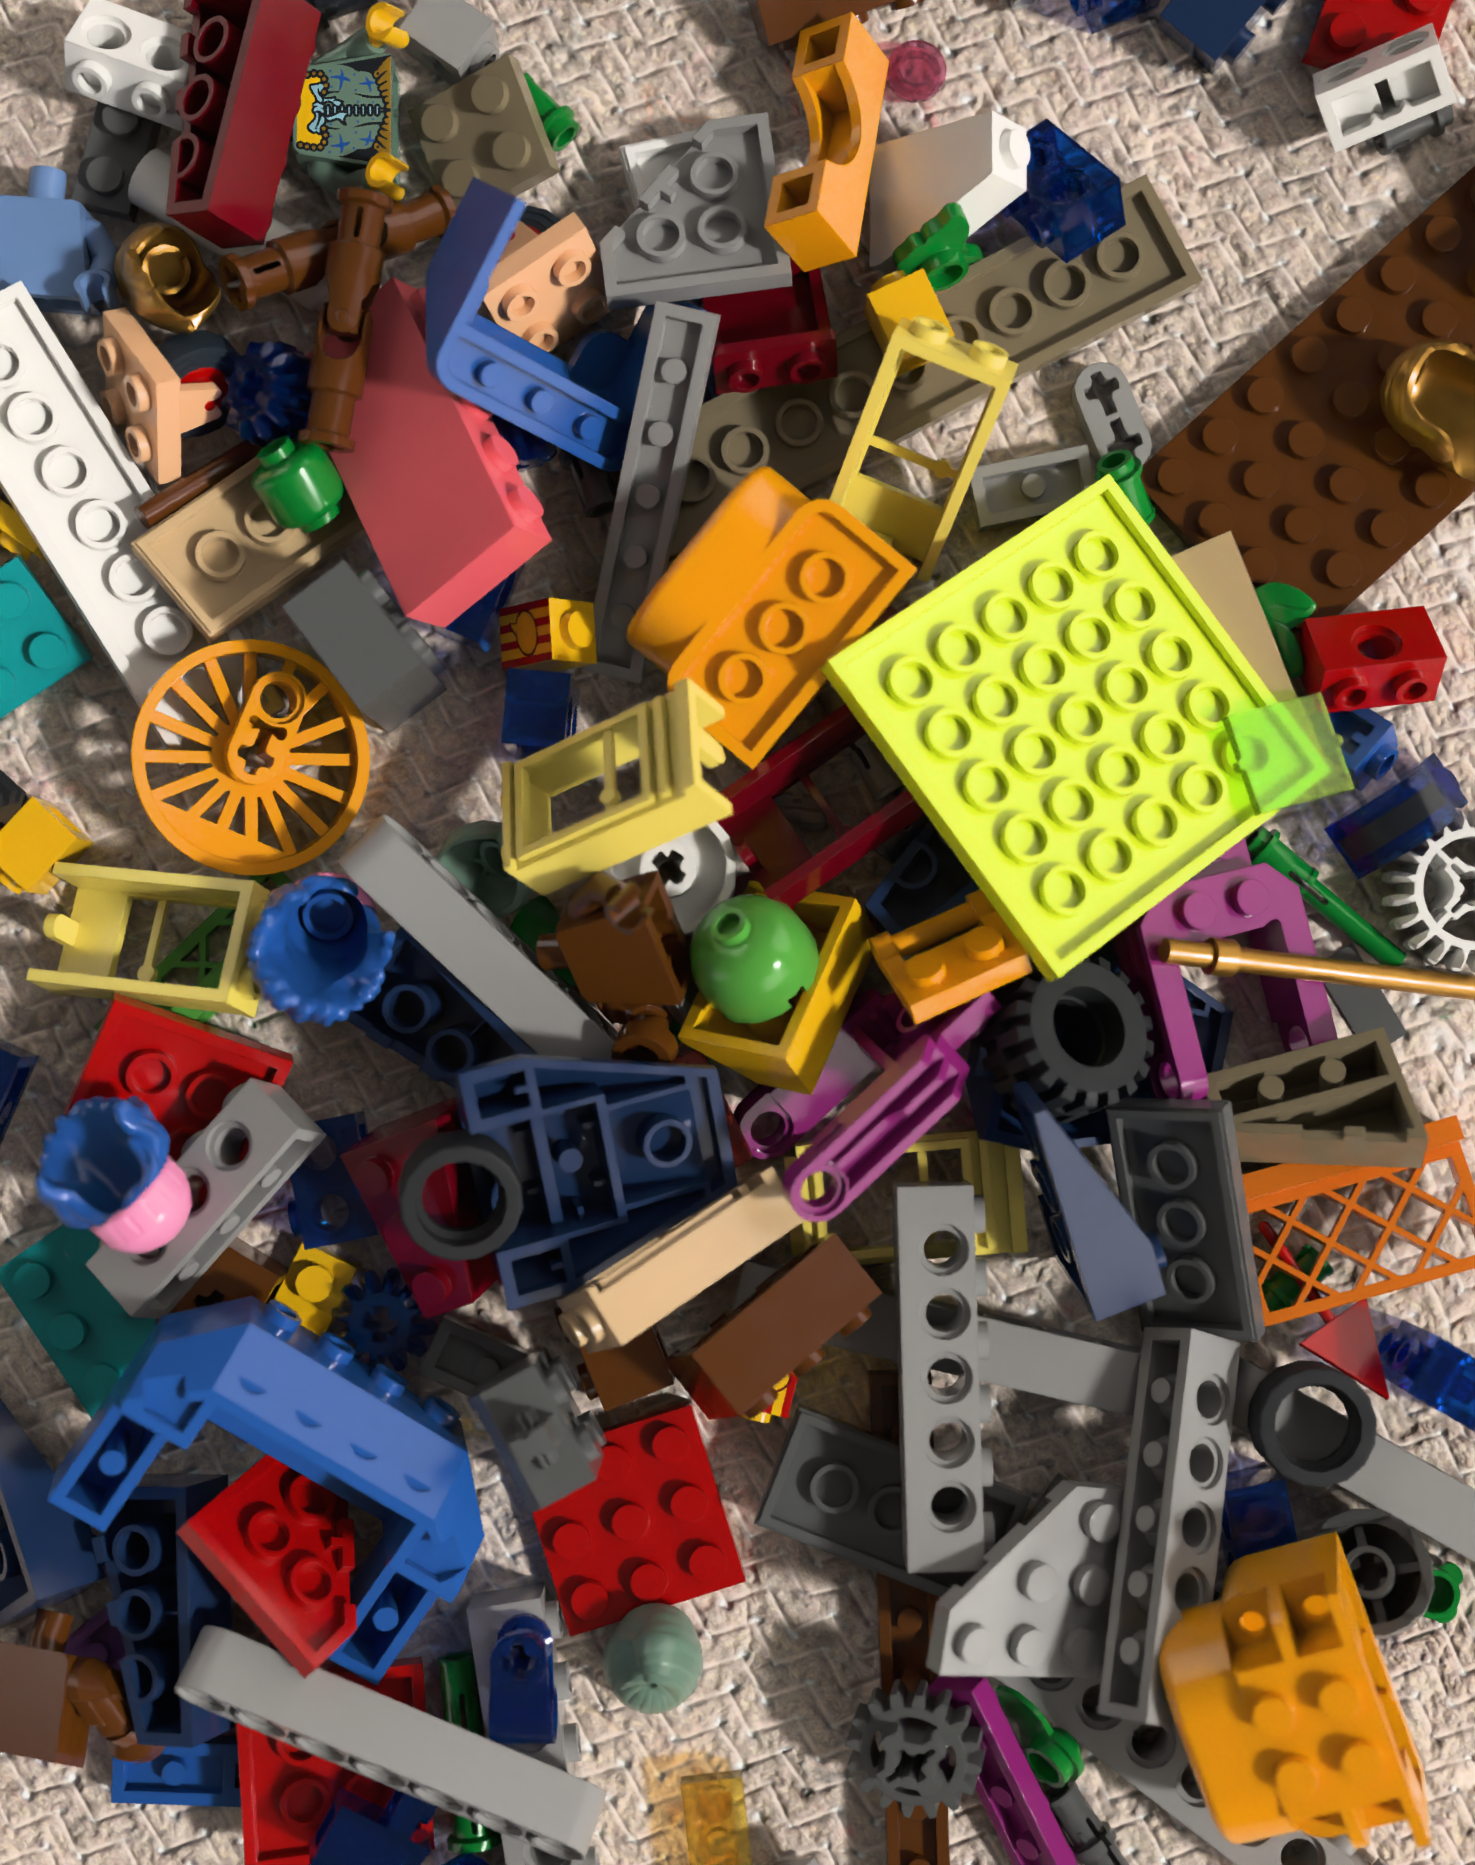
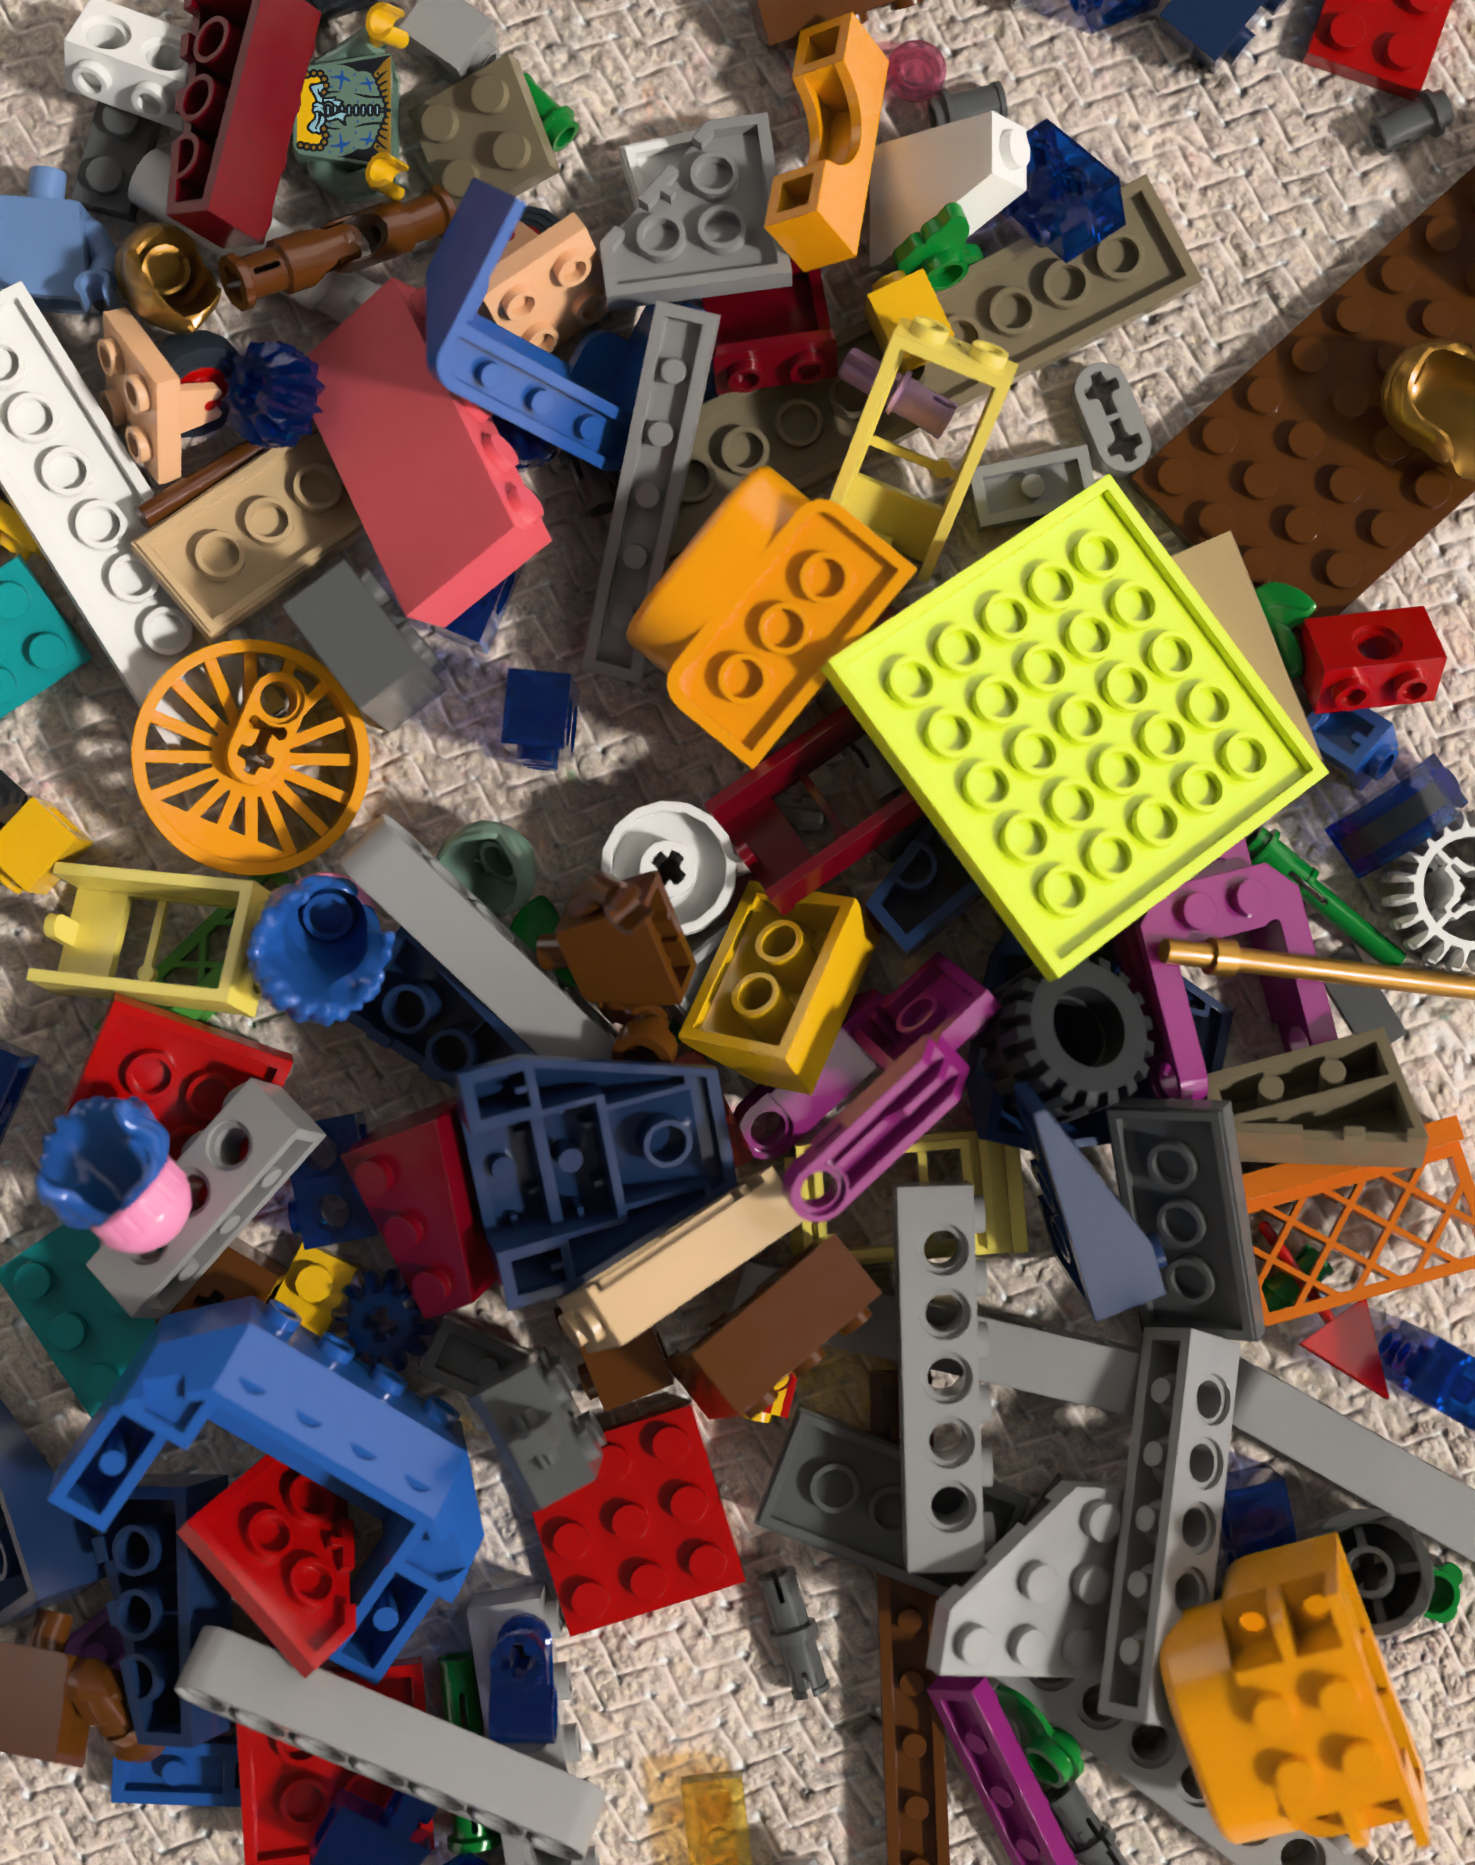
green head [251,436,345,533] -> none
reddish brown piece [298,187,394,453] -> none
black tyre [398,1129,523,1261] -> none
yellow brick [499,597,597,674] -> none
light yellow door [500,677,732,896] -> none
sand green hair [602,1603,703,1714] -> none
bright green cylinder [689,894,819,1023] -> none
dark grey gear [846,1679,985,1818] -> none
light orange plate [869,889,1033,1024] -> none
green pin [1094,449,1156,525] -> none
clear neon green piece [1222,692,1355,816] -> none
black tyre [1247,1360,1377,1488] -> none
white brick [1312,23,1457,153] -> none
none -> dark grey pin [757,1566,831,1700]
none -> lavender axle [838,348,958,439]
none -> dark grey pin [927,81,1008,128]

